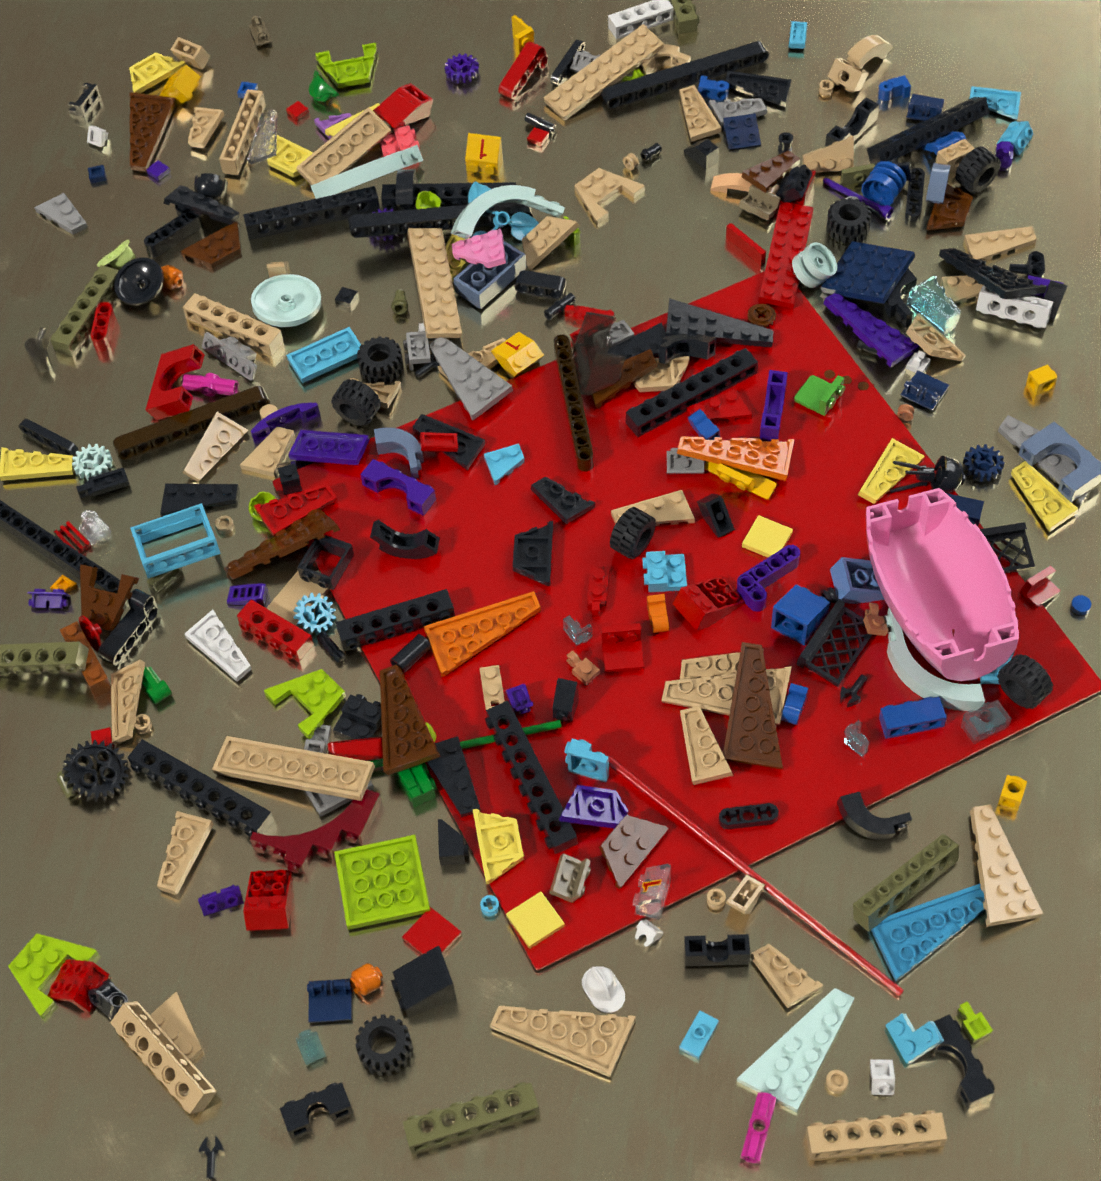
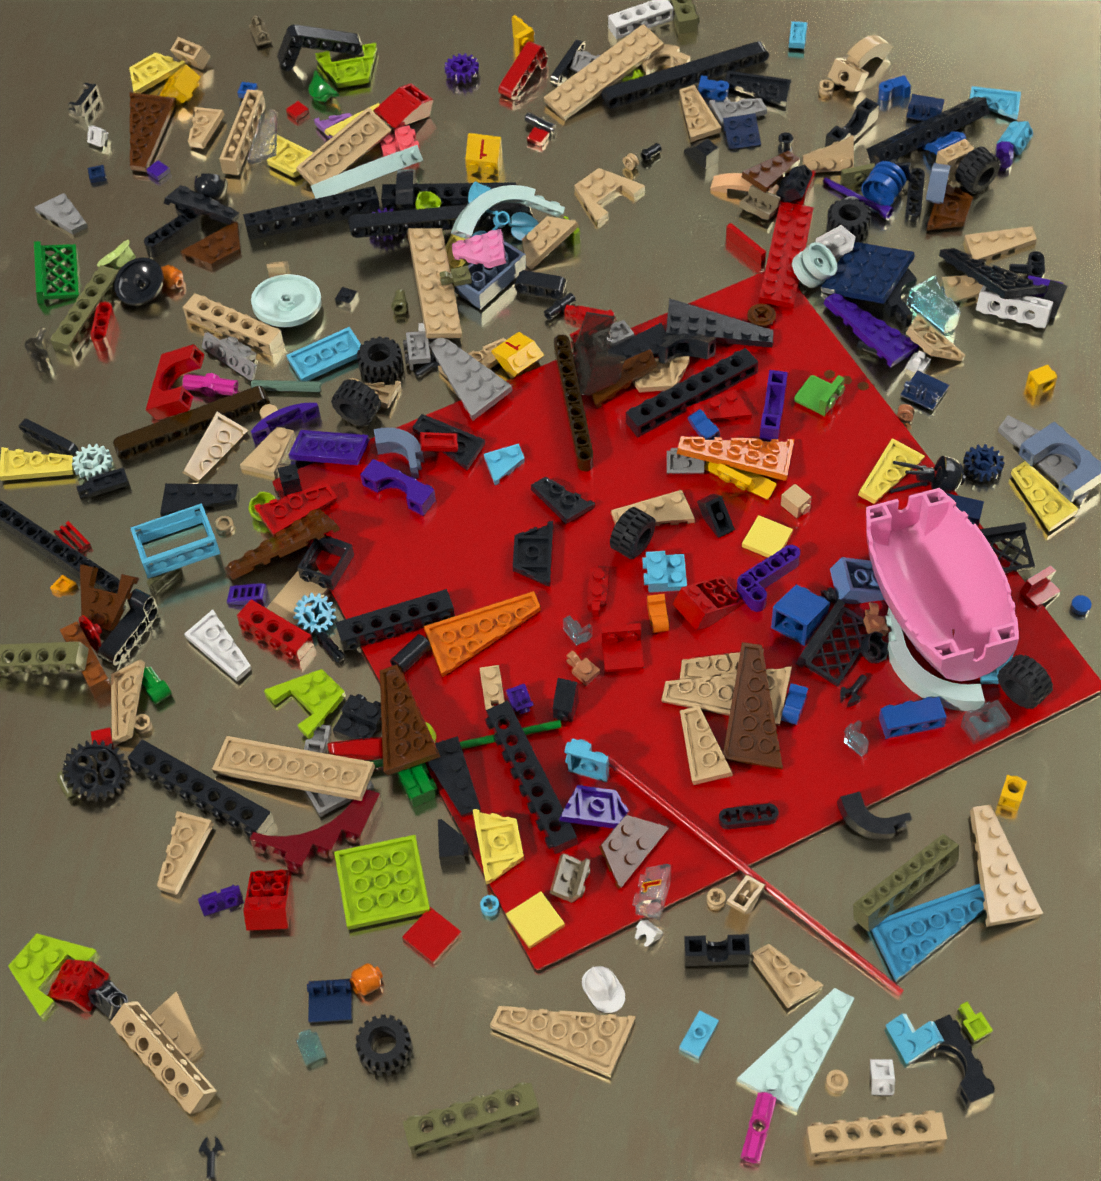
dark purple hinge [27,589,70,609] -> none
clear piece [79,510,111,545] -> none
black arch [279,1082,354,1139] -> none
black arch [370,520,440,559] -> none
black slope [391,946,457,1018] -> none
none -> green fence [34,241,79,304]
none -> sand green axle [251,380,321,392]
none -> black beam [277,25,363,71]
none -> olive plate [439,266,472,286]
none -> tan brick [781,484,811,518]
none -> white bracket [815,225,855,259]
none -> black hair [860,631,888,664]

